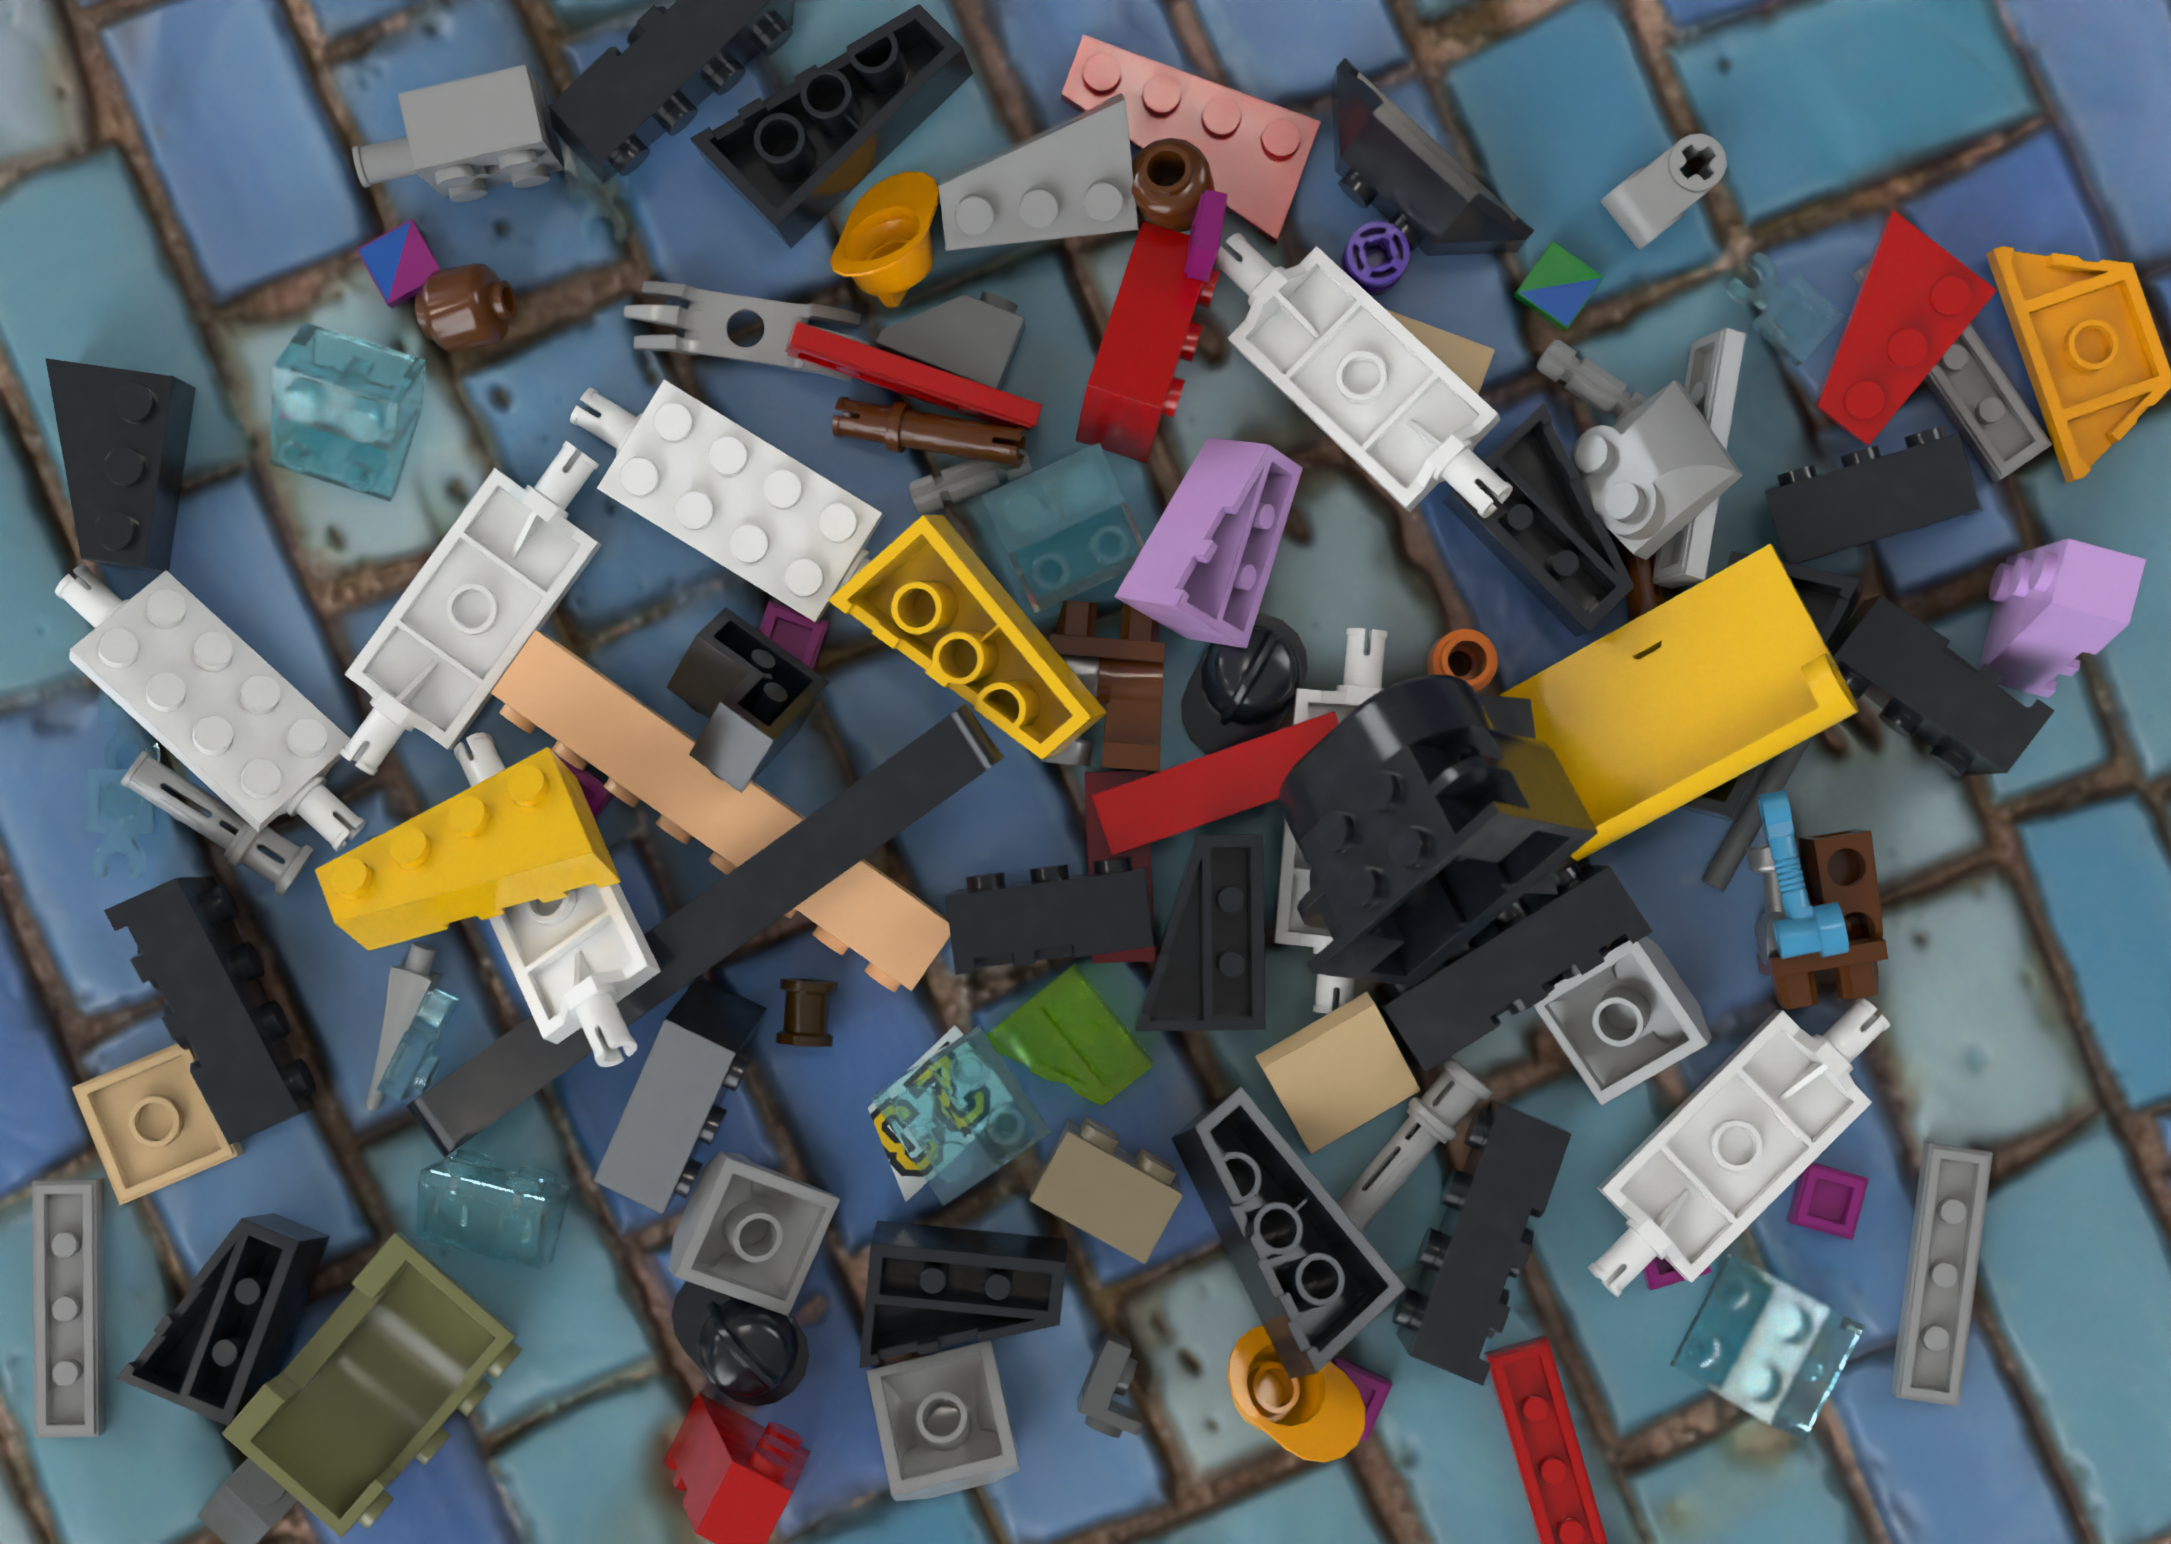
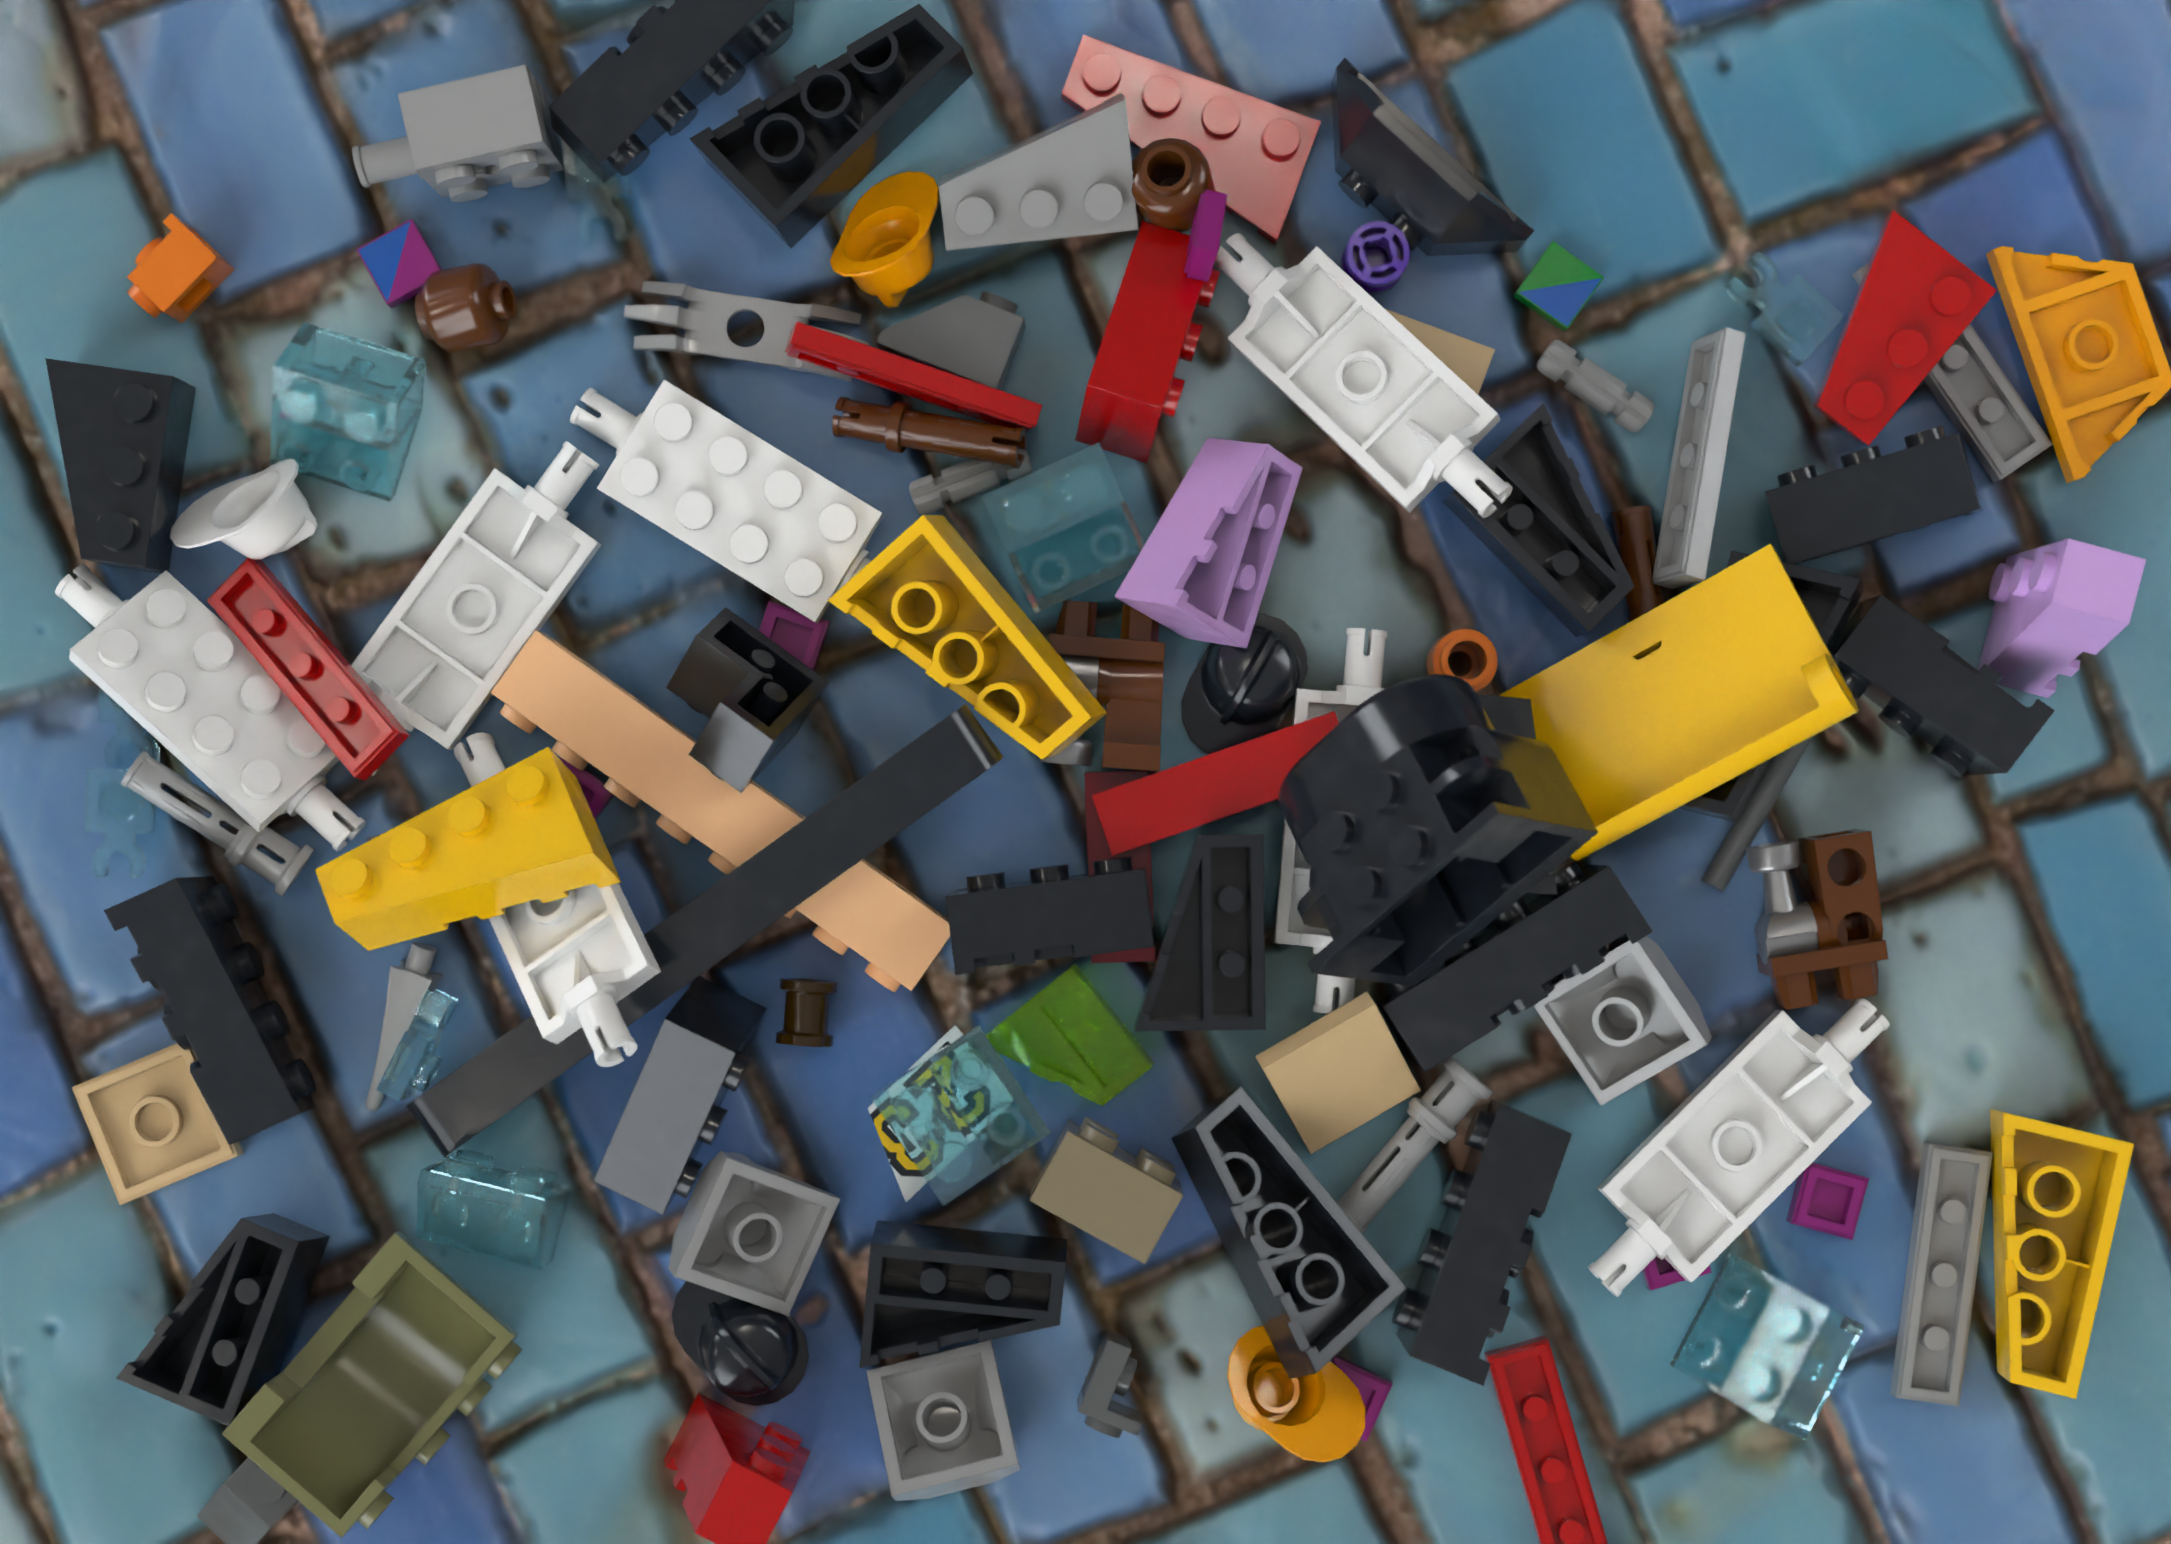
light grey tile [32,1178,106,1438] -> none
light grey slope [1570,380,1743,560] -> none
light grey piece [1600,133,1727,251] -> none
dark azure brick [1757,790,1849,959] -> none
none -> orange brick [127,213,235,323]
none -> white piece [170,458,318,560]
none -> red tile [207,558,410,781]
none -> yellow wedge [1990,1109,2134,1399]

